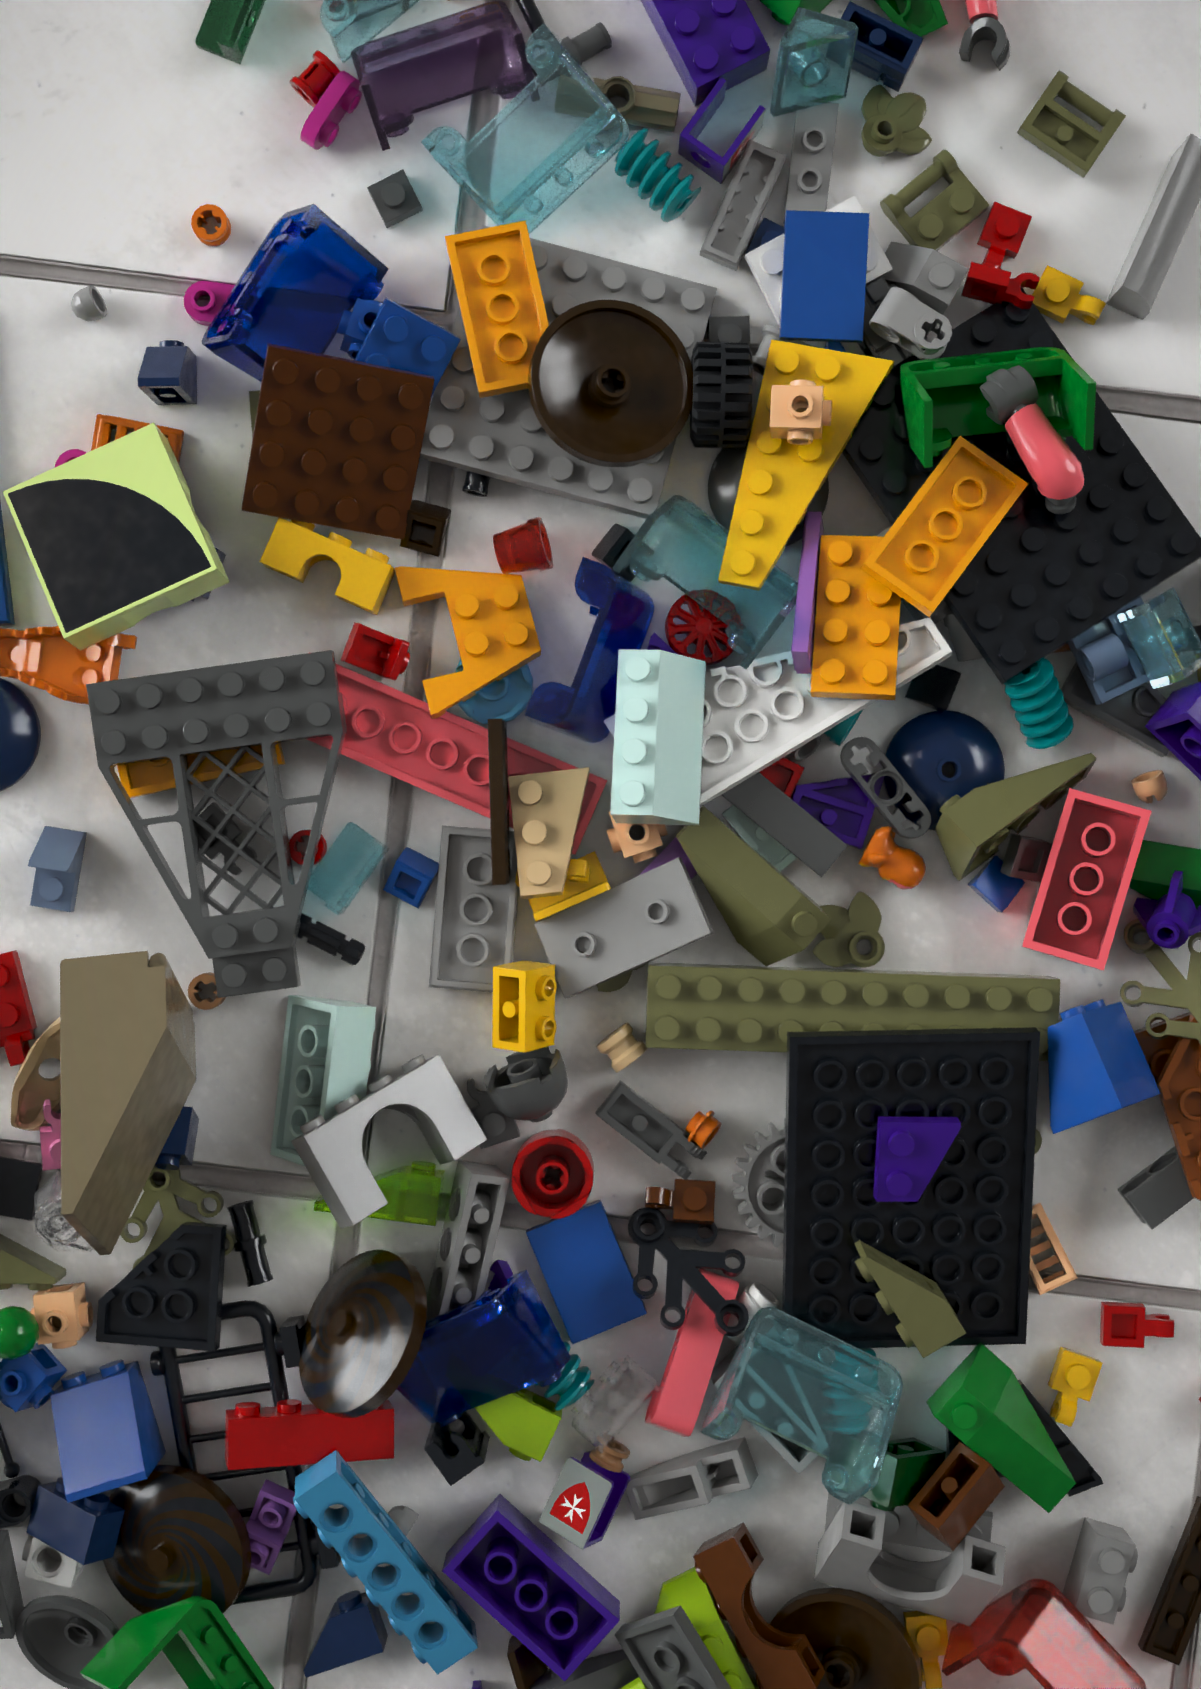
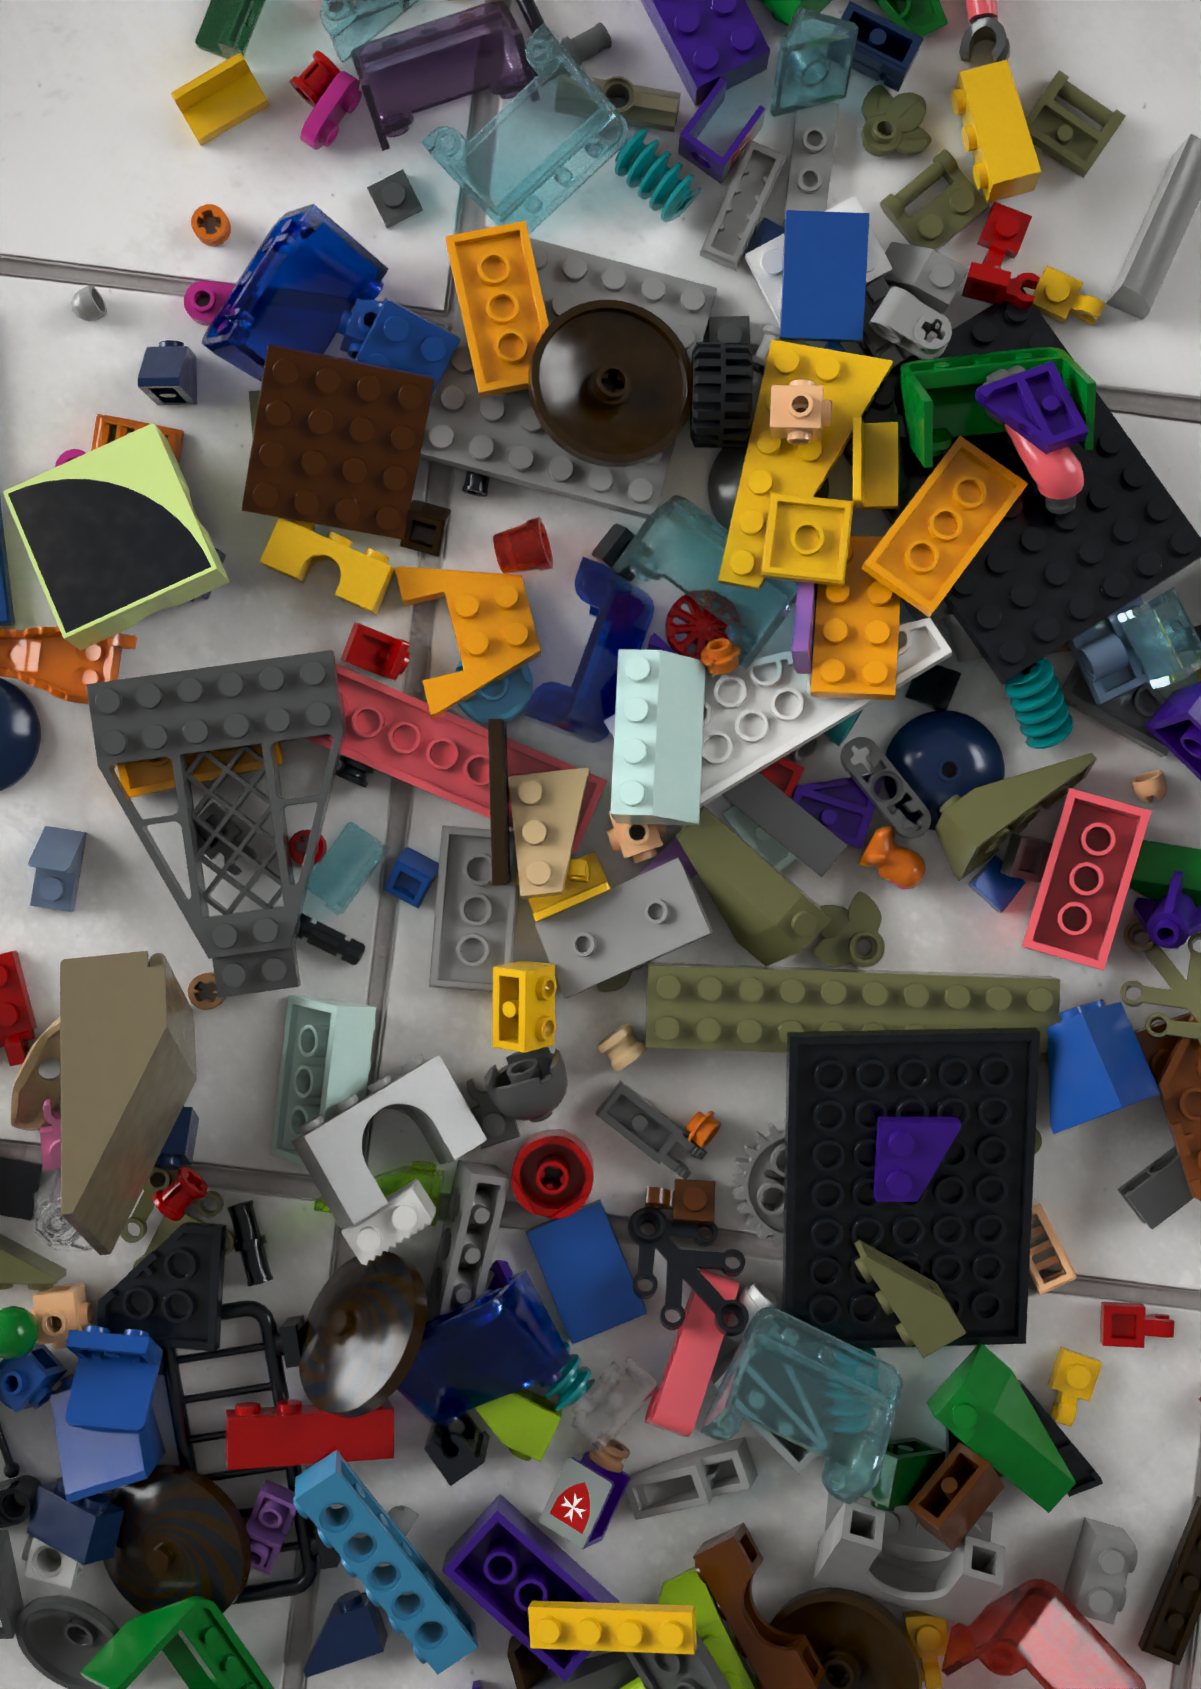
none -> blue bracket [64,1326,163,1433]
none -> red bush [153,1167,208,1222]
none -> yellow panel [171,53,270,146]
none -> black bush [335,755,375,788]
none -> white brick [342,1178,437,1265]
none -> yellow plate [528,1600,697,1655]
none -> orange plate [701,638,741,675]
none -> yellow tile [760,492,854,587]
none -> yellow panel [853,417,899,510]
none -> yellow brick [950,59,1042,203]
none -> dark purple wing [975,361,1089,454]

